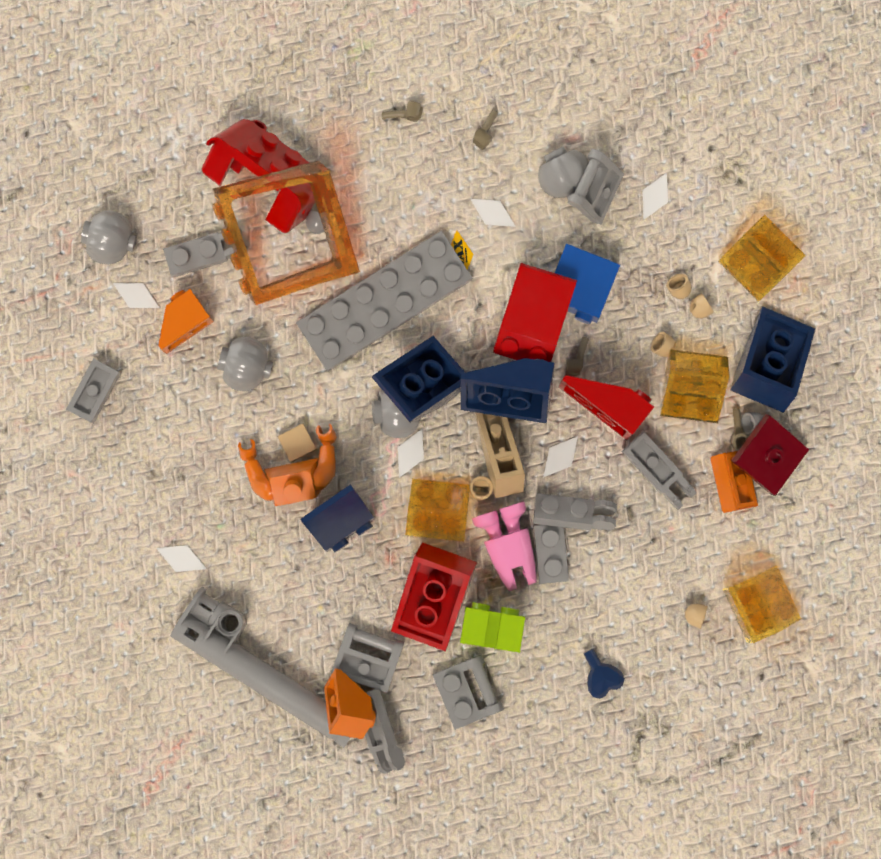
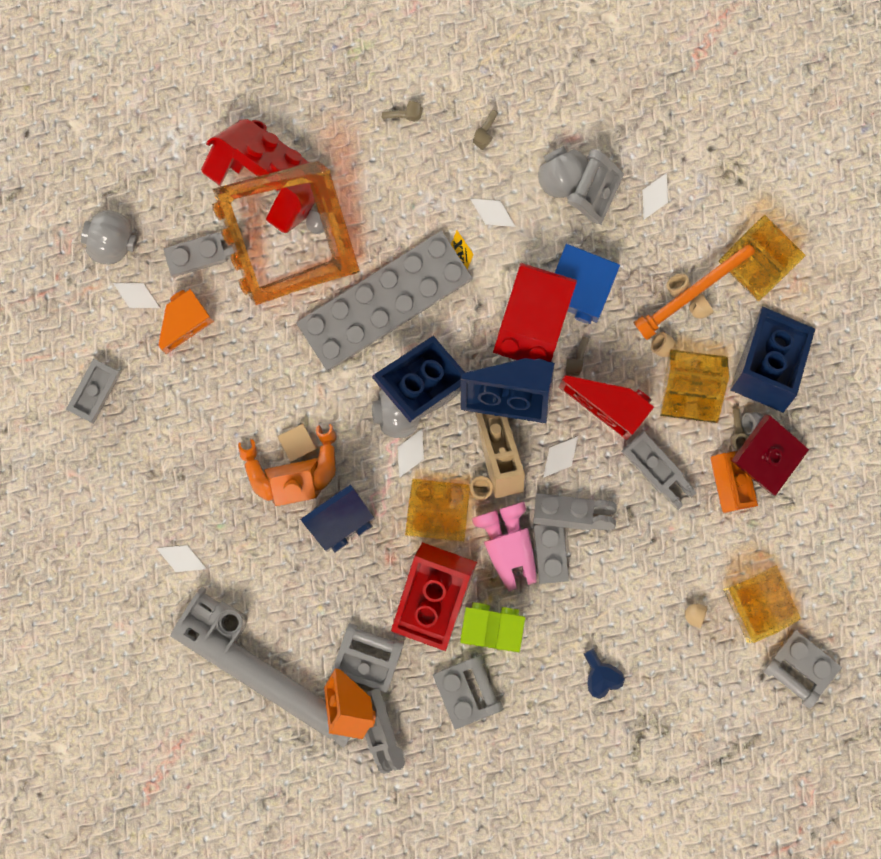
light grey plant [217,337,273,392] -> none
none -> orange piece [633,245,755,340]
none -> light grey plate [762,630,842,709]

